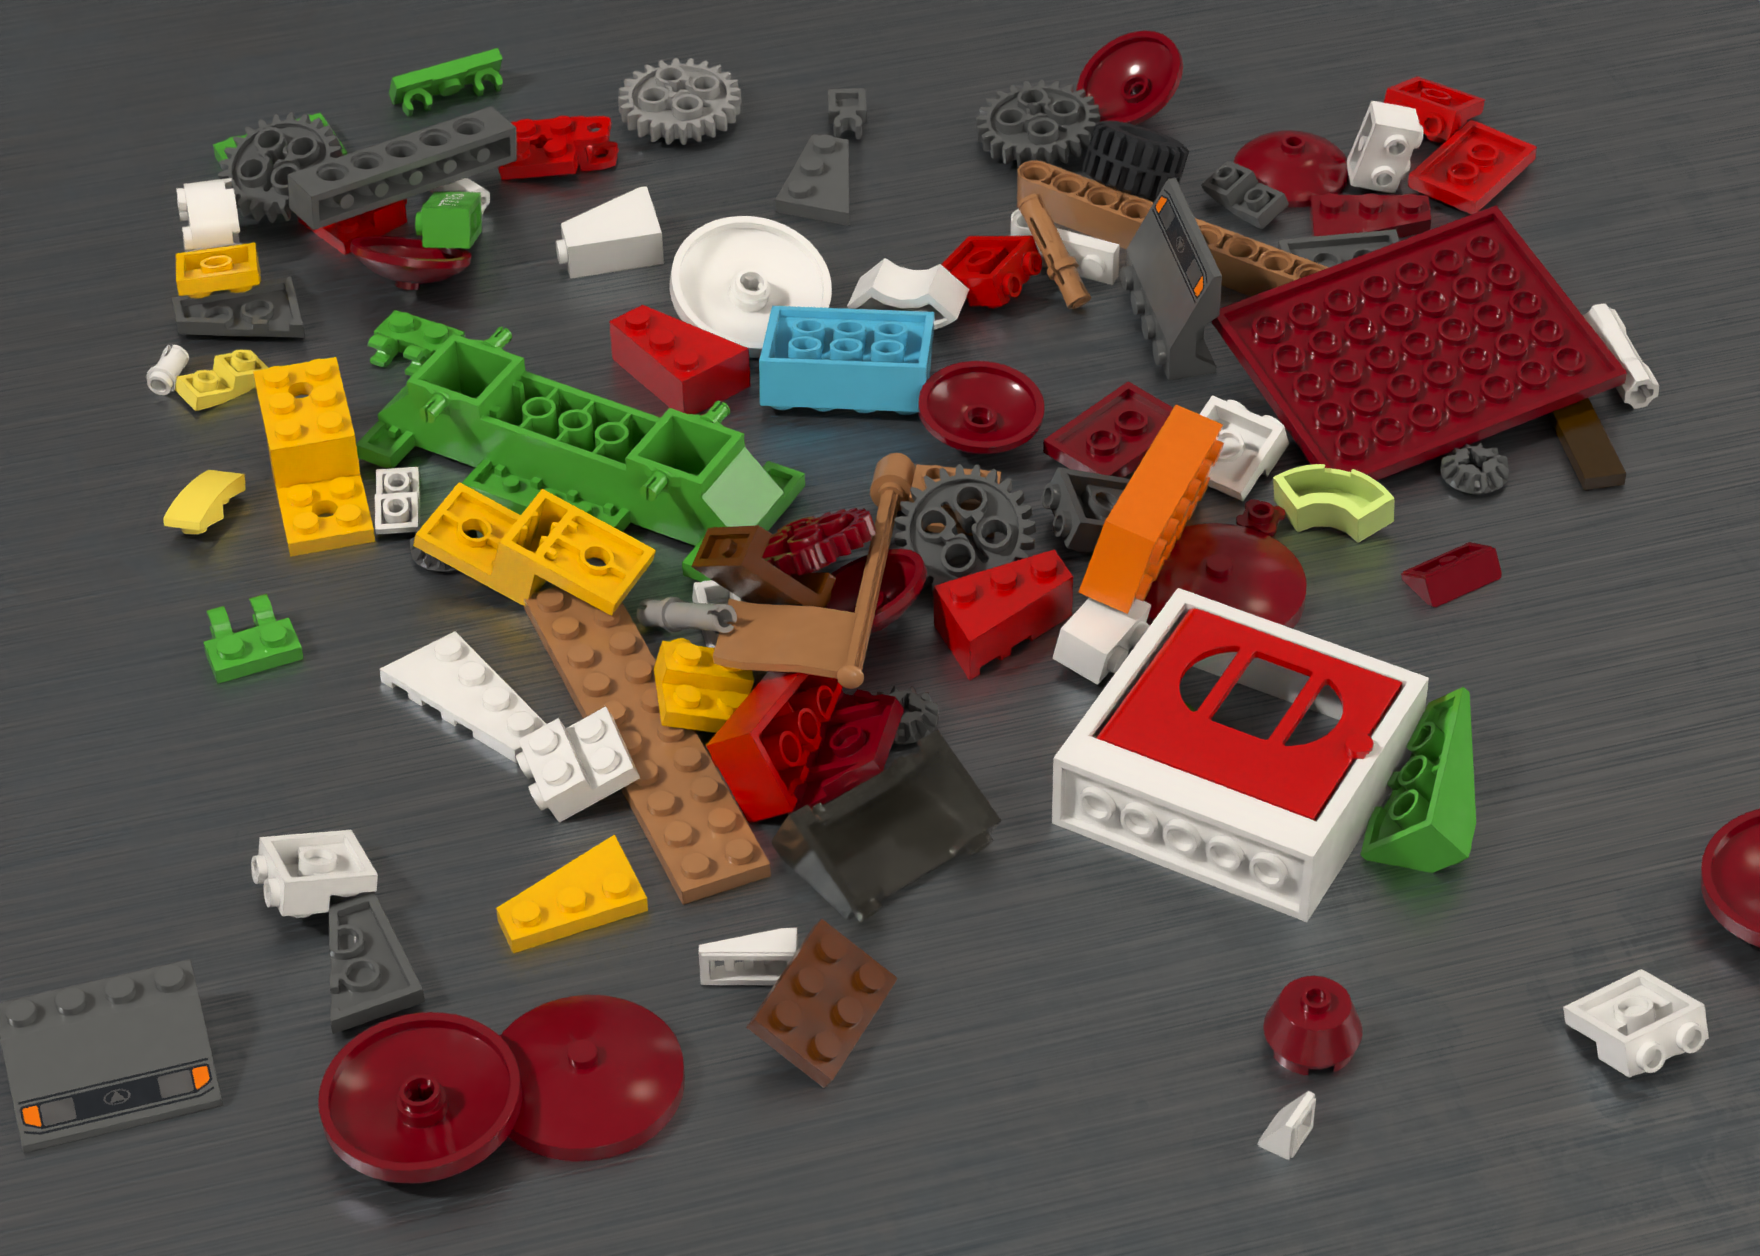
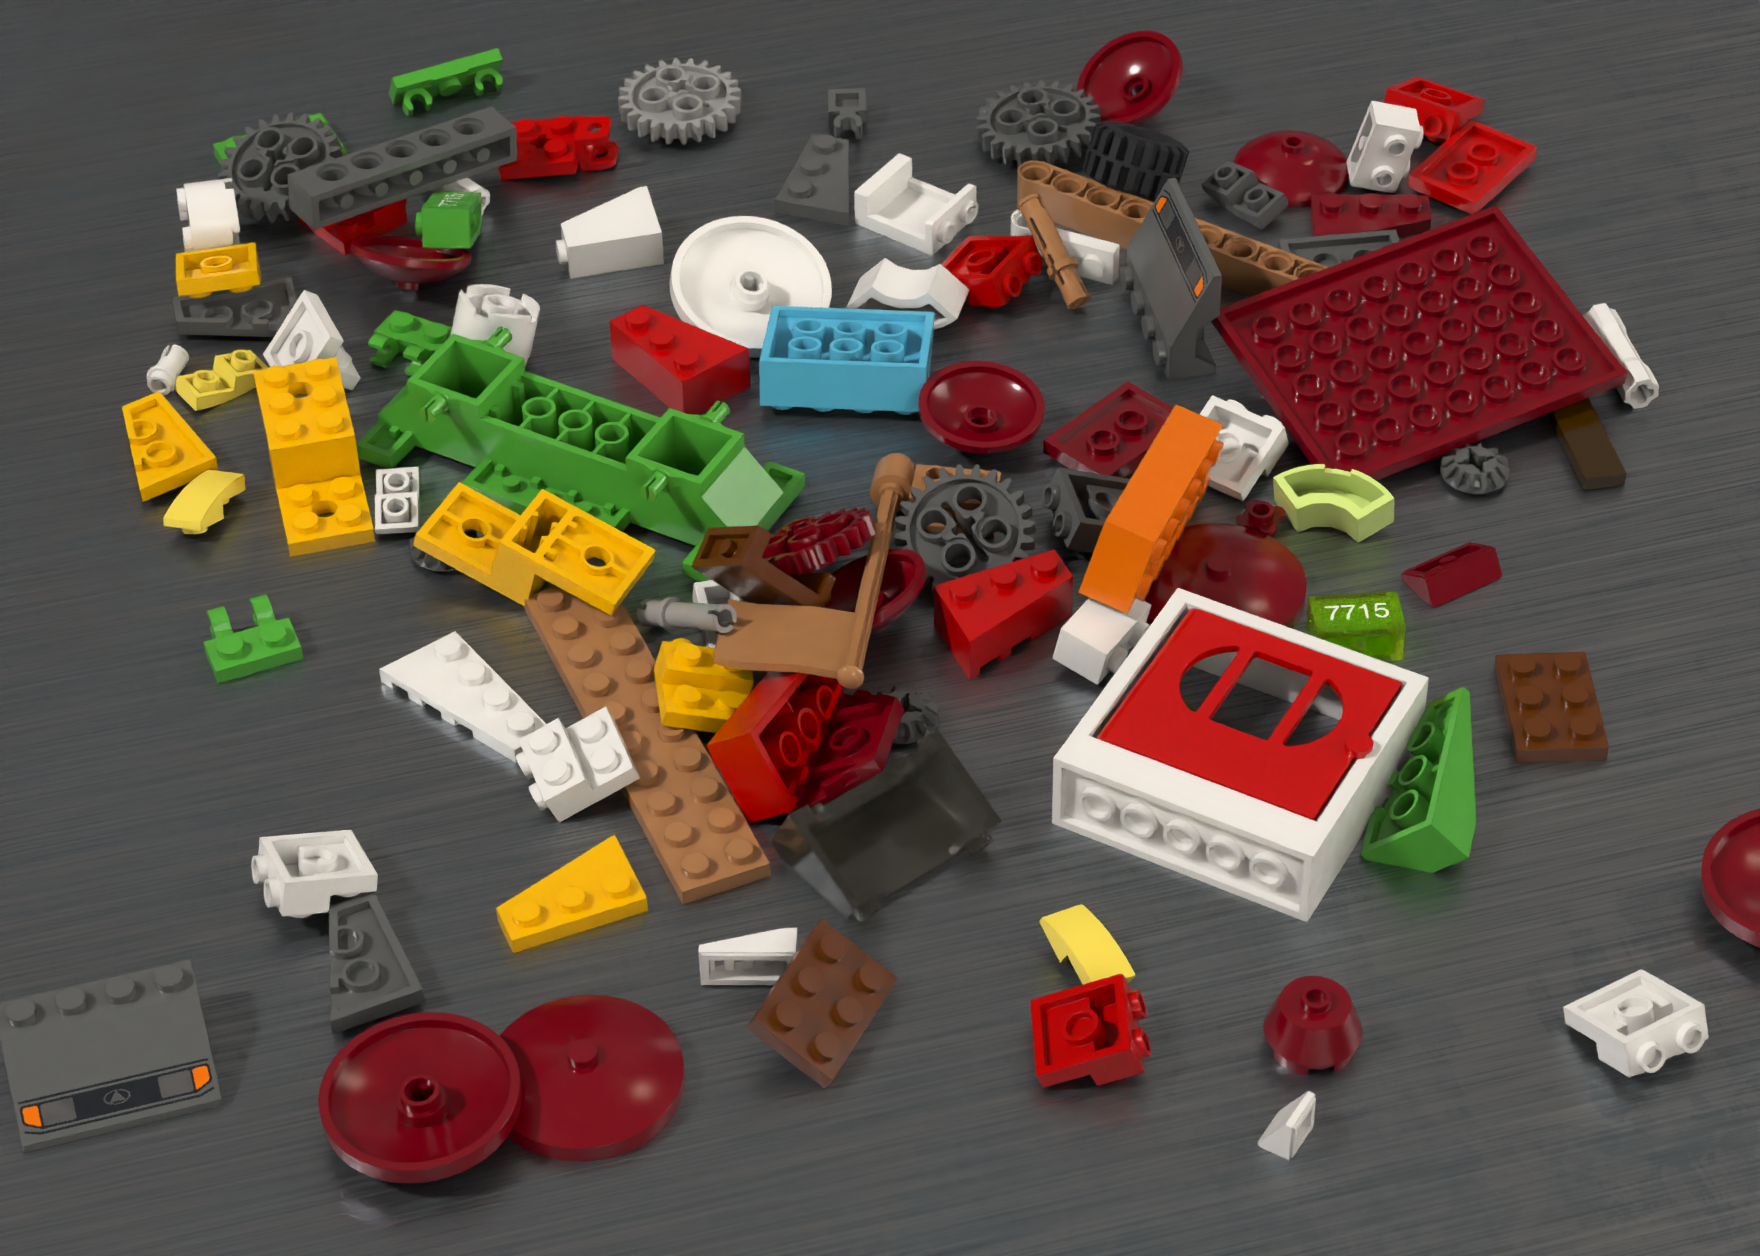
none -> yellow wing [122,391,218,503]
none -> white bracket [263,290,361,398]
none -> white brick [450,284,540,367]
none -> white panel [854,153,979,256]
none -> red plate [1030,973,1151,1088]
none -> light yellow slope [1039,904,1136,985]
none -> clear neon green brick [1306,591,1406,661]
none -> reddish brown plate [1494,652,1609,763]

